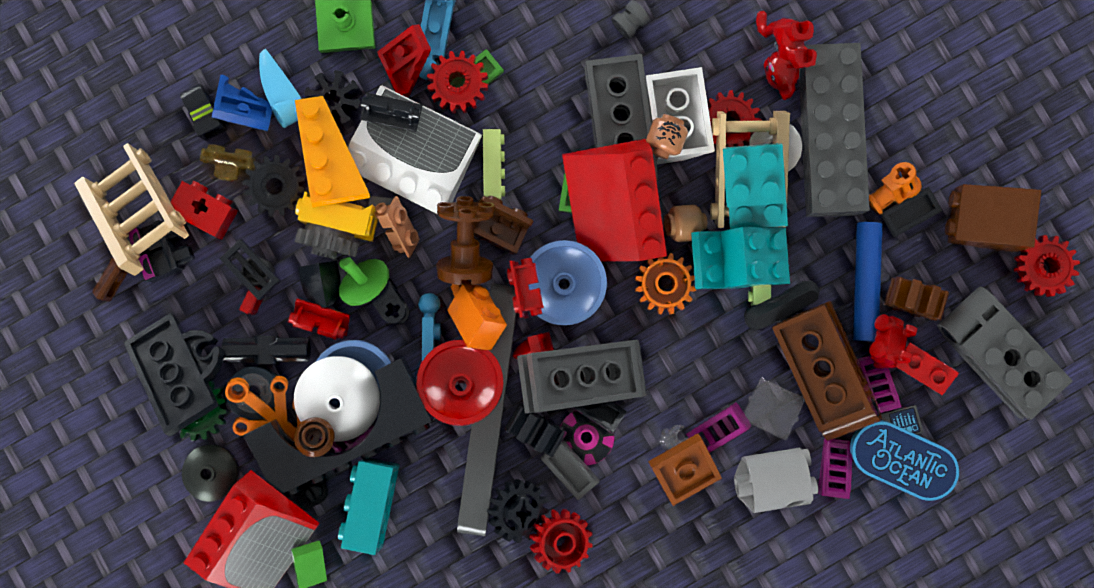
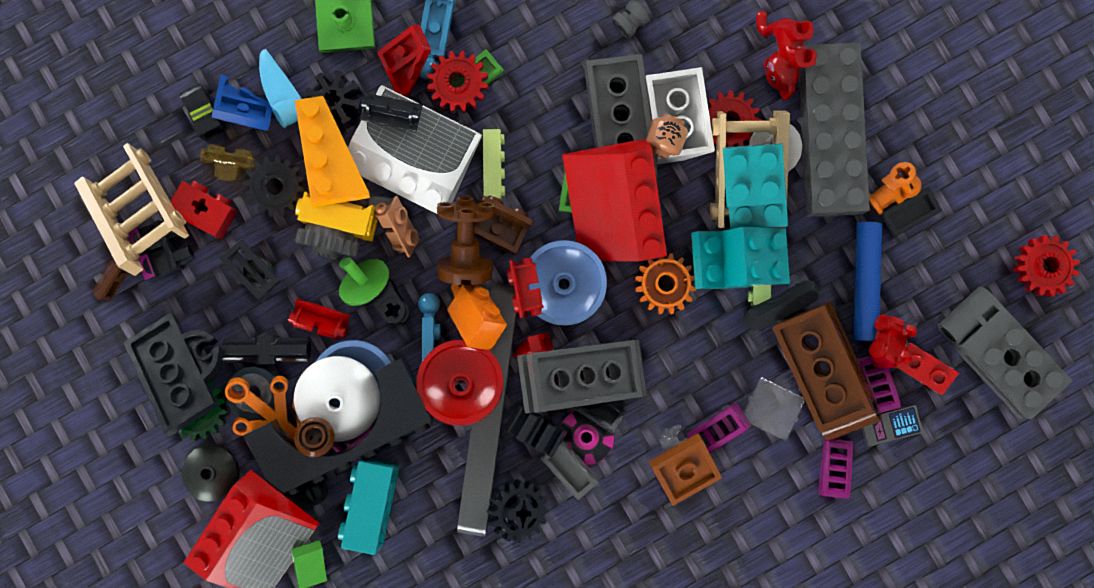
red tile [239,285,265,315] -> none
black brick [298,261,340,308] -> none
red gear [529,509,593,573] -> none
medium nougat head [664,204,708,242] -> none
light grey cylinder [734,448,818,513] -> none
tile [850,420,959,501] -> none
reddish brown gear [884,277,949,321] -> none
reddish brown slope [945,184,1042,253] -> none

